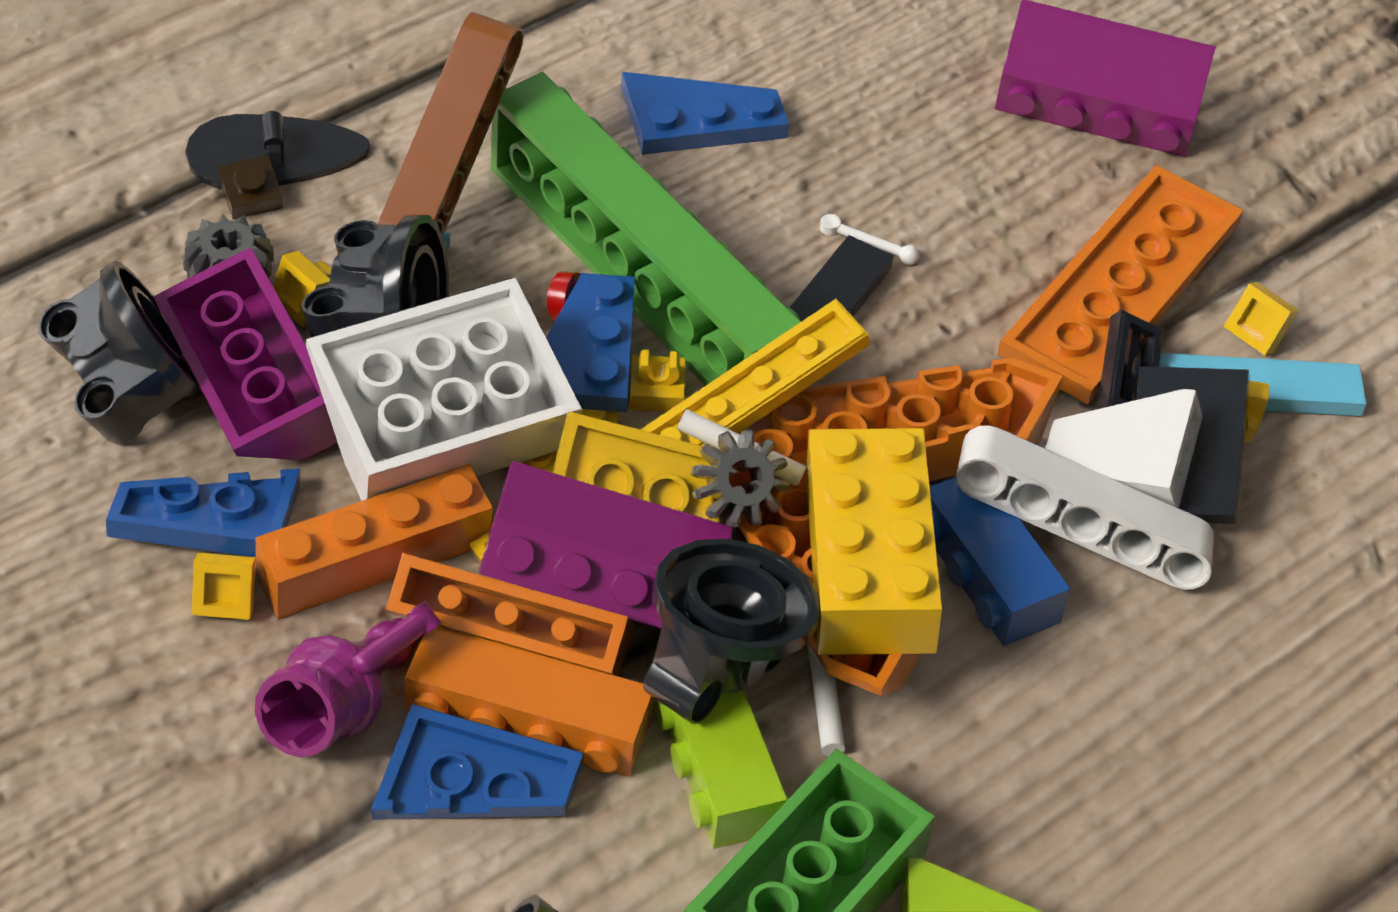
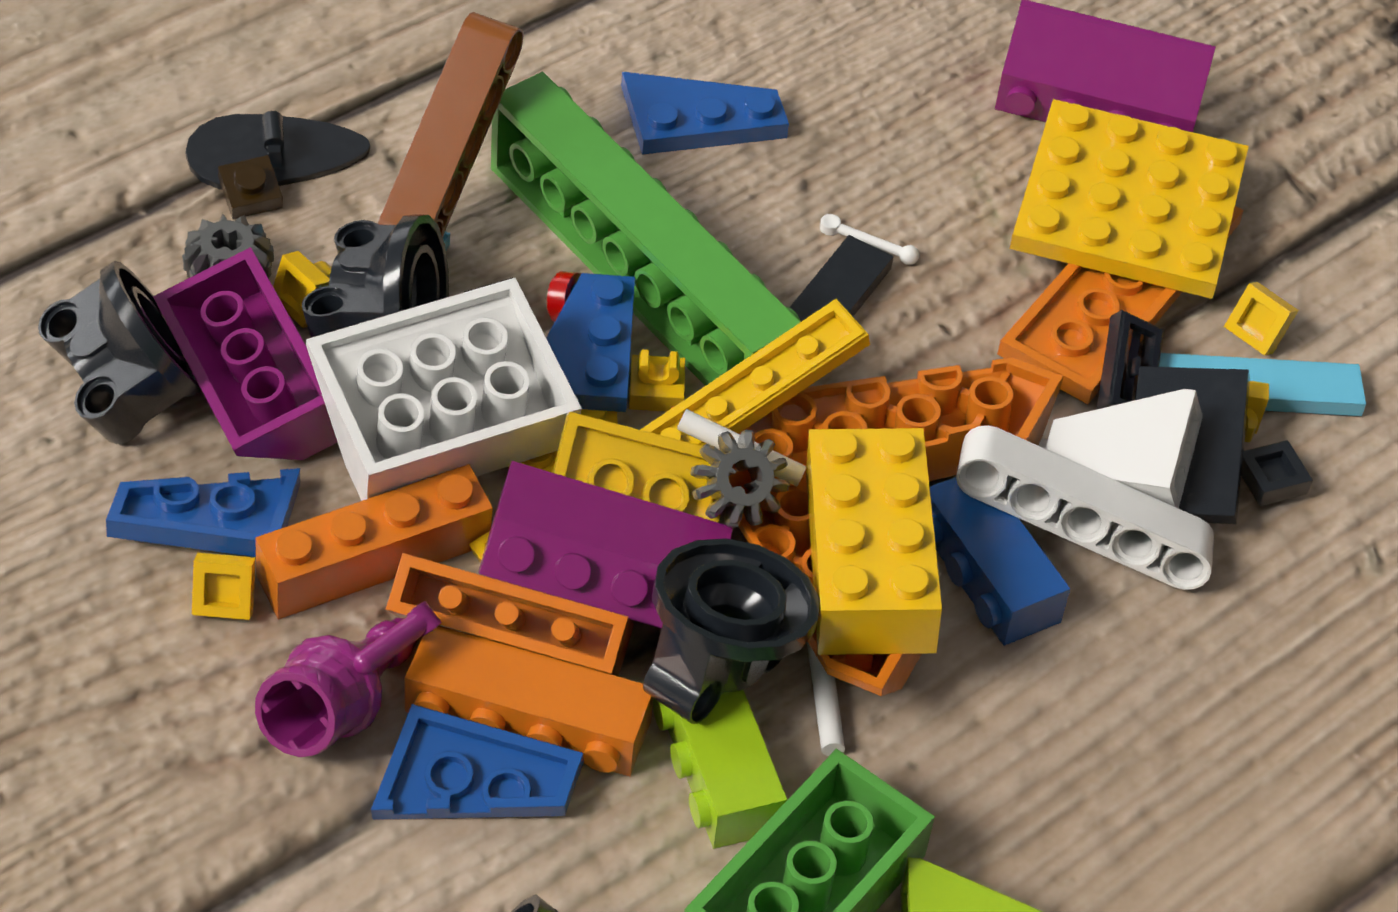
none -> yellow plate [1009,99,1249,299]
none -> black plate [1241,440,1313,506]

